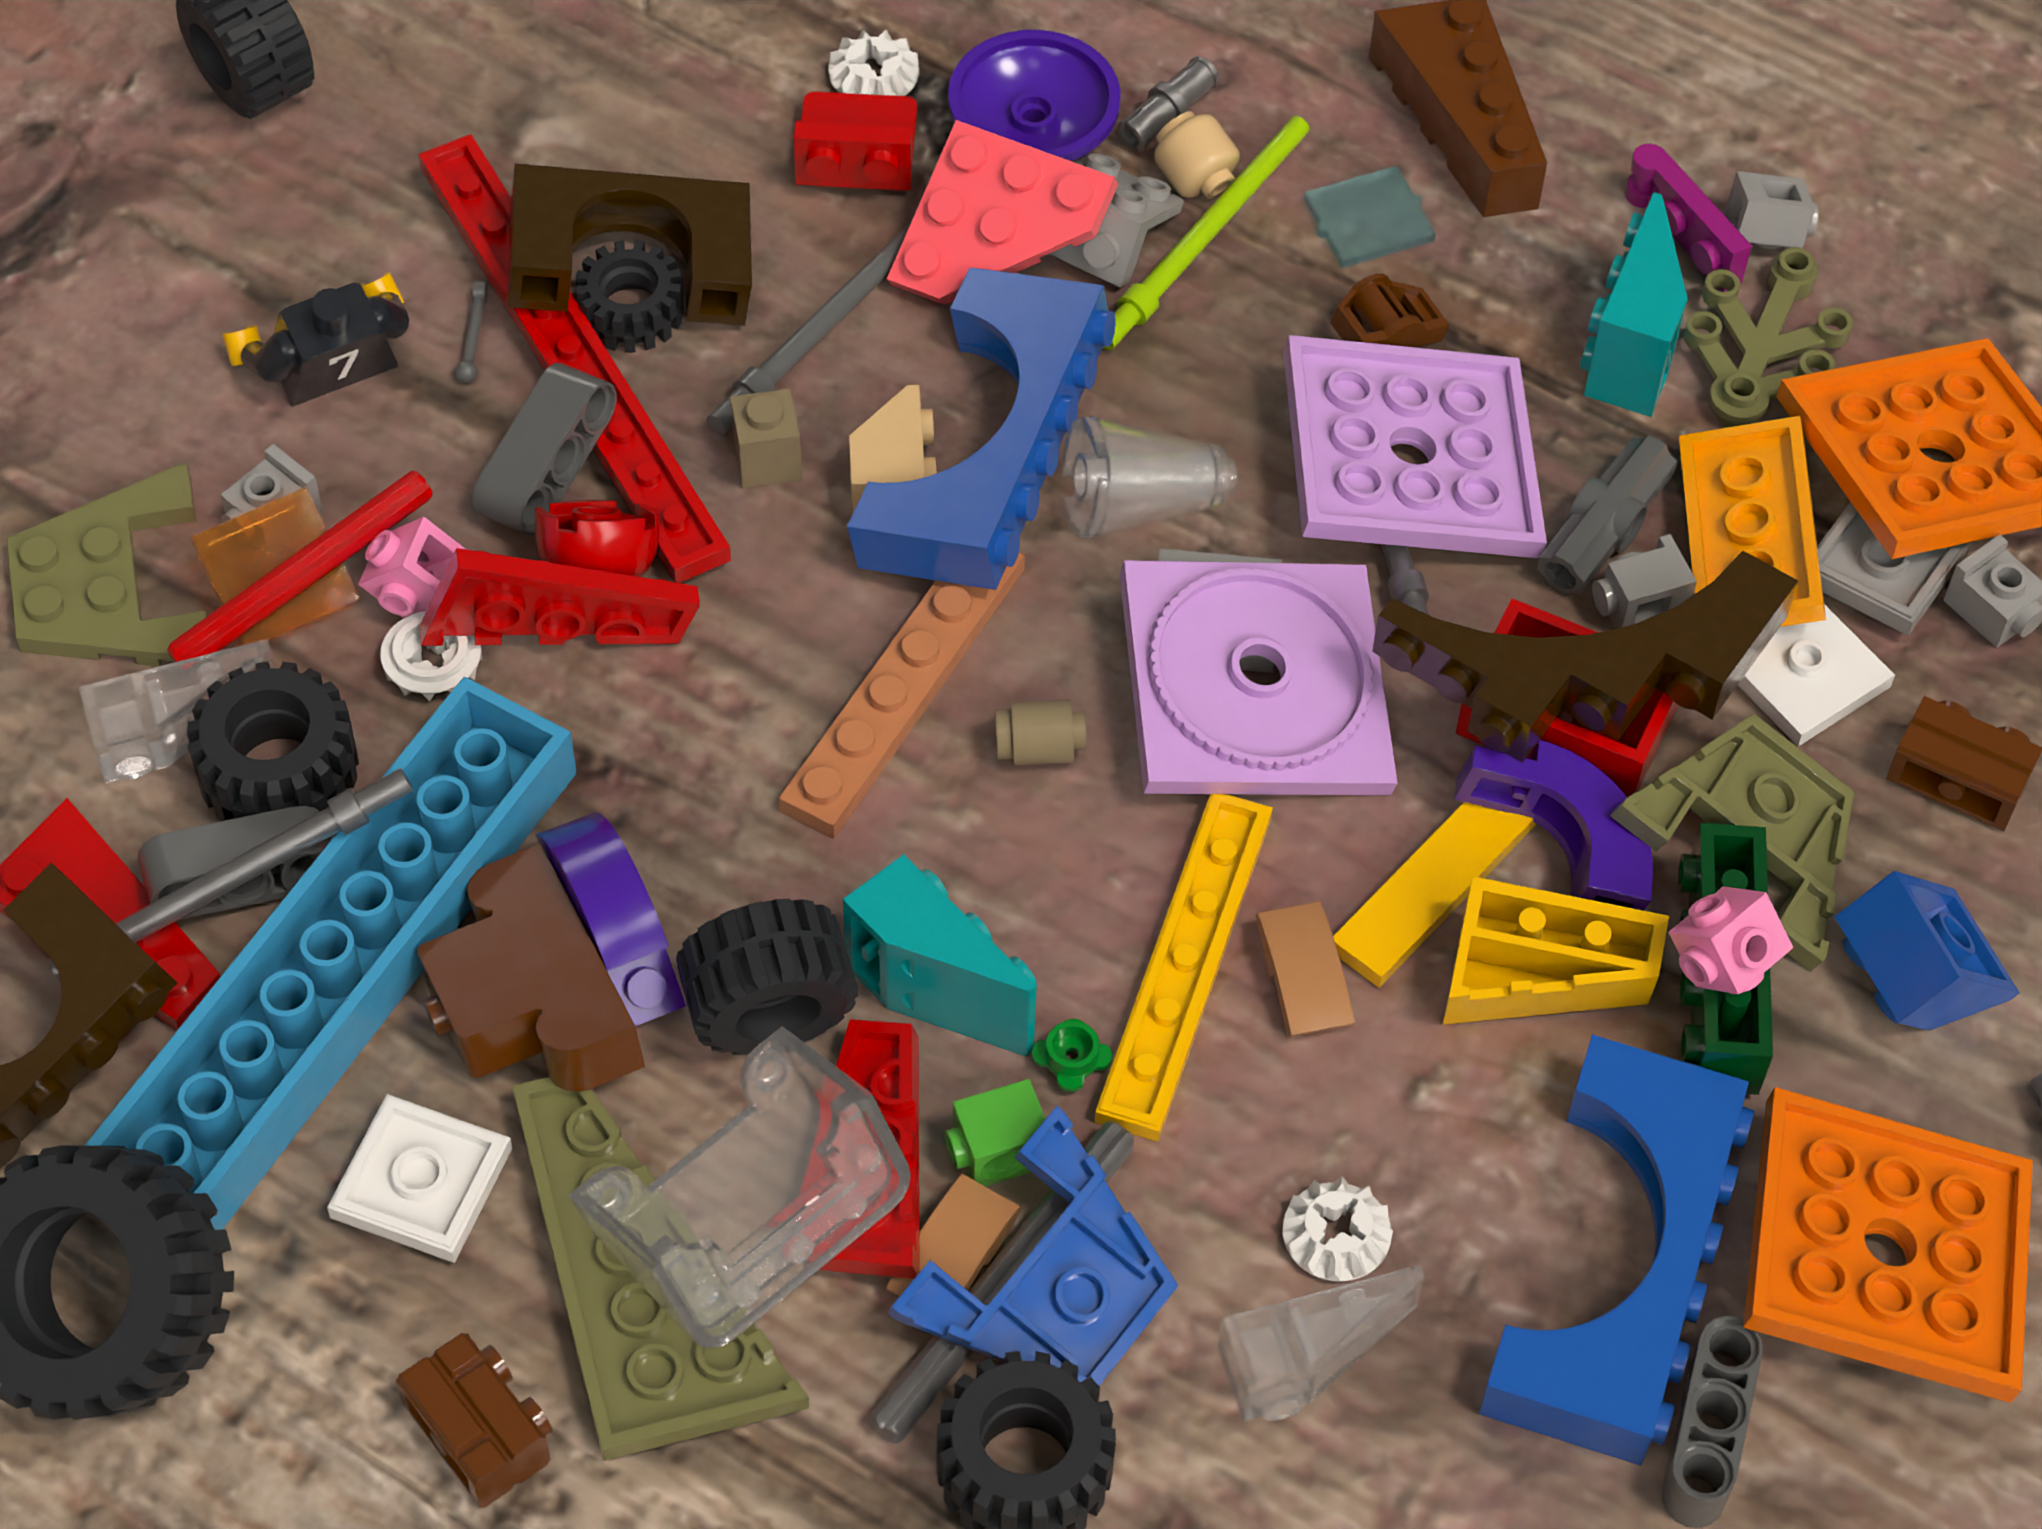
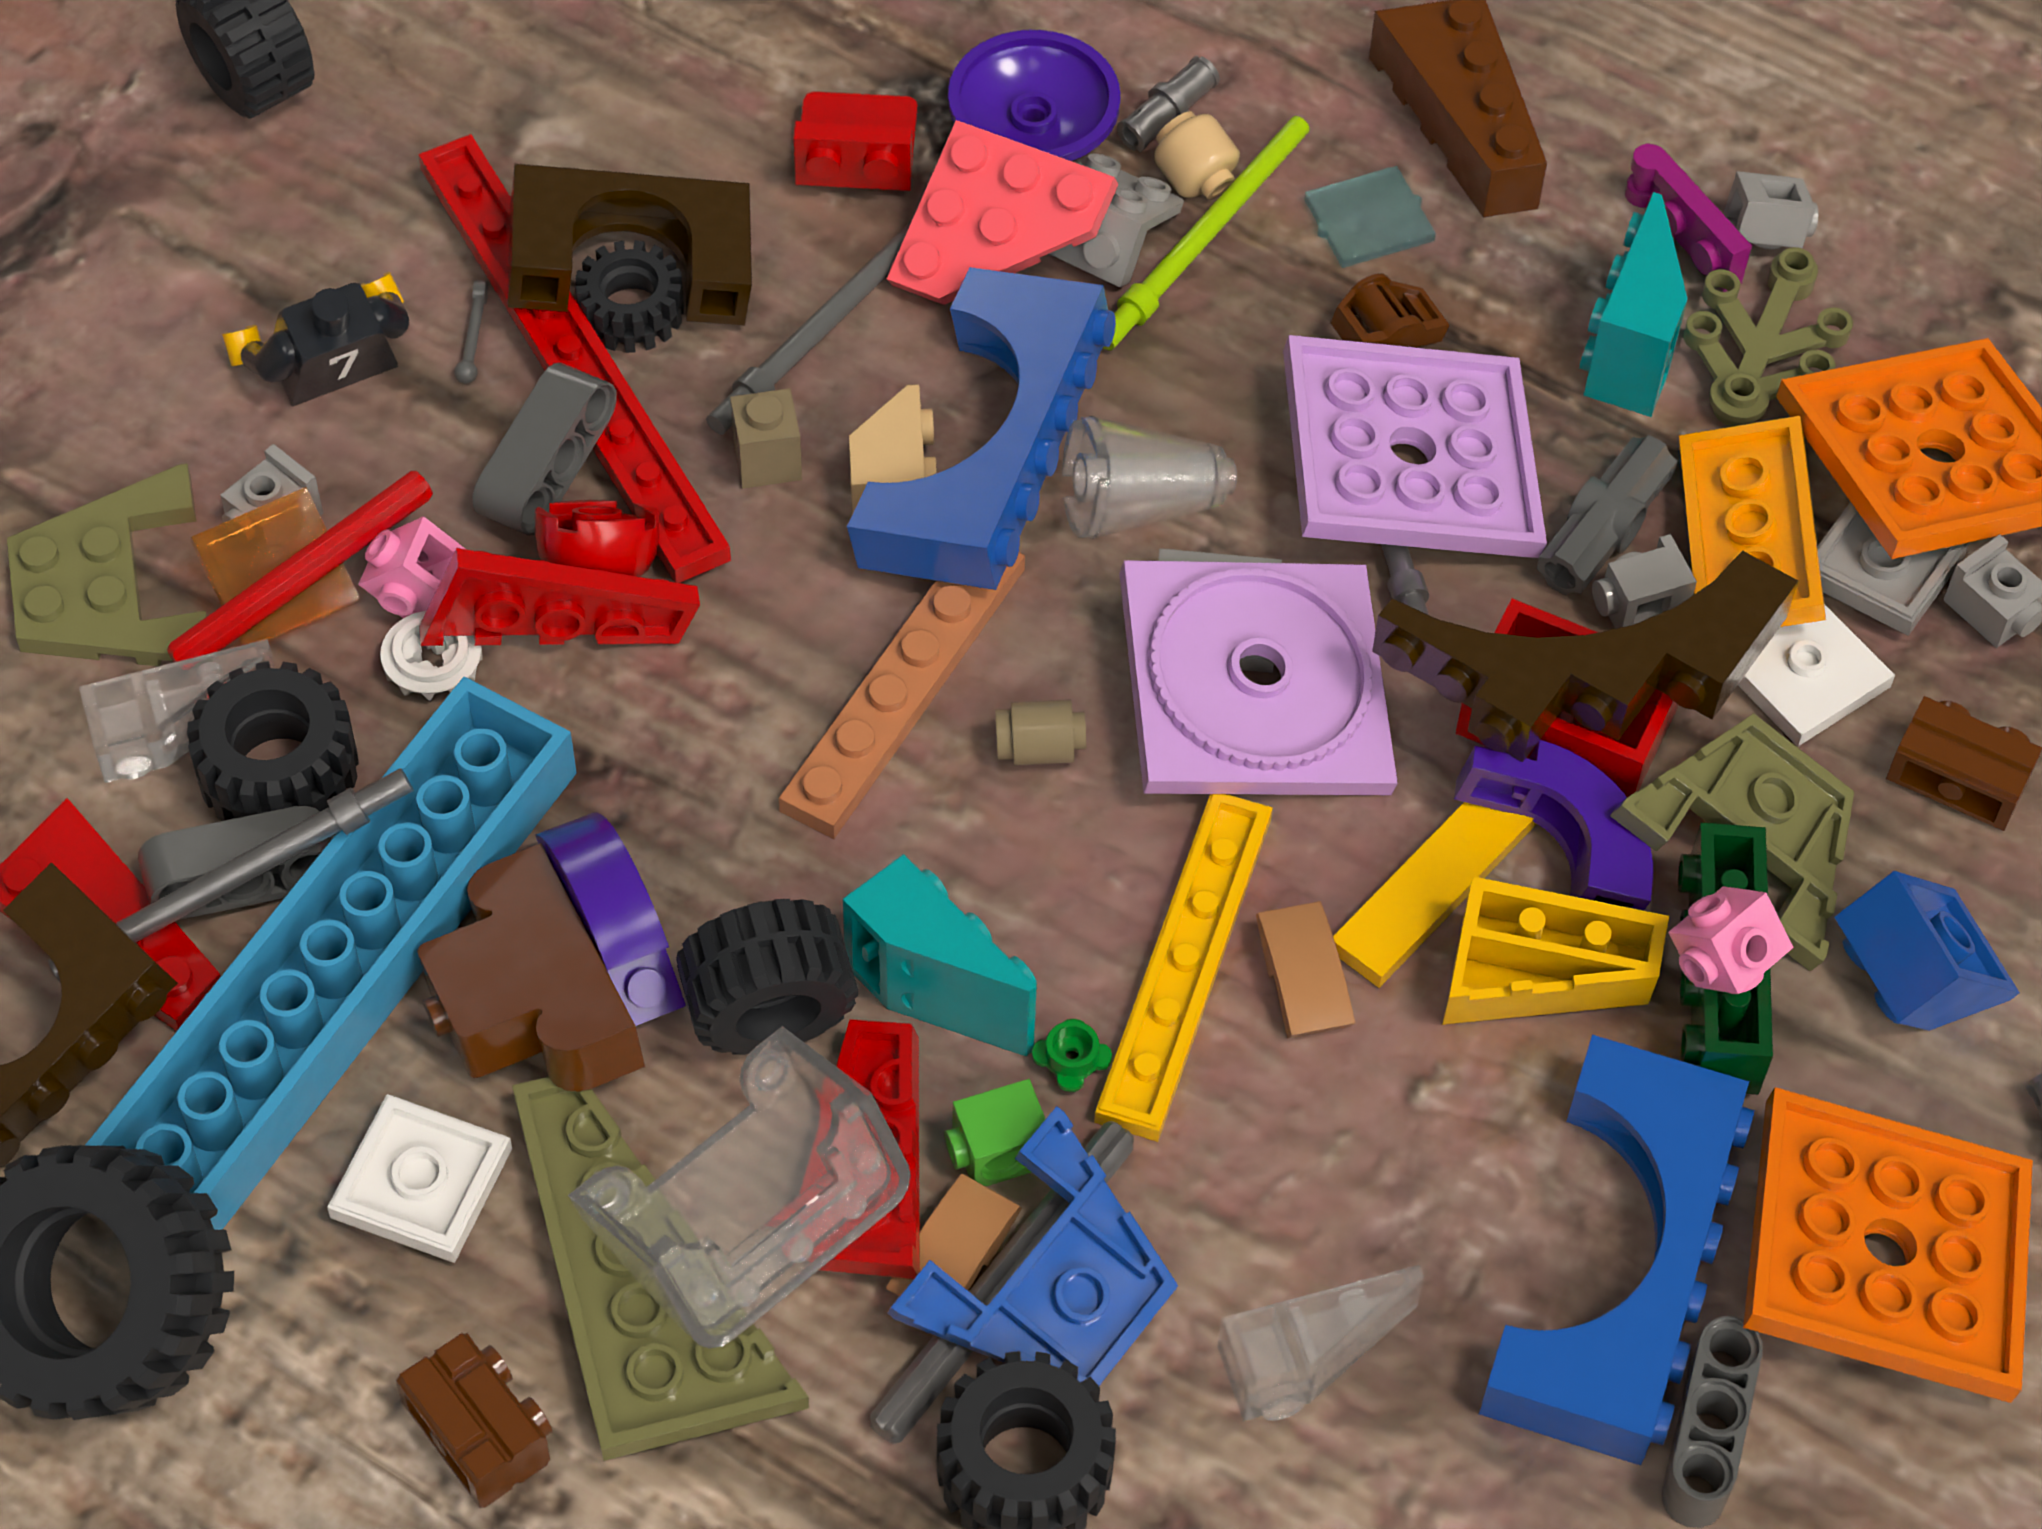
white gear [829,29,919,96] -> none
white gear [1283,1176,1393,1282] -> none

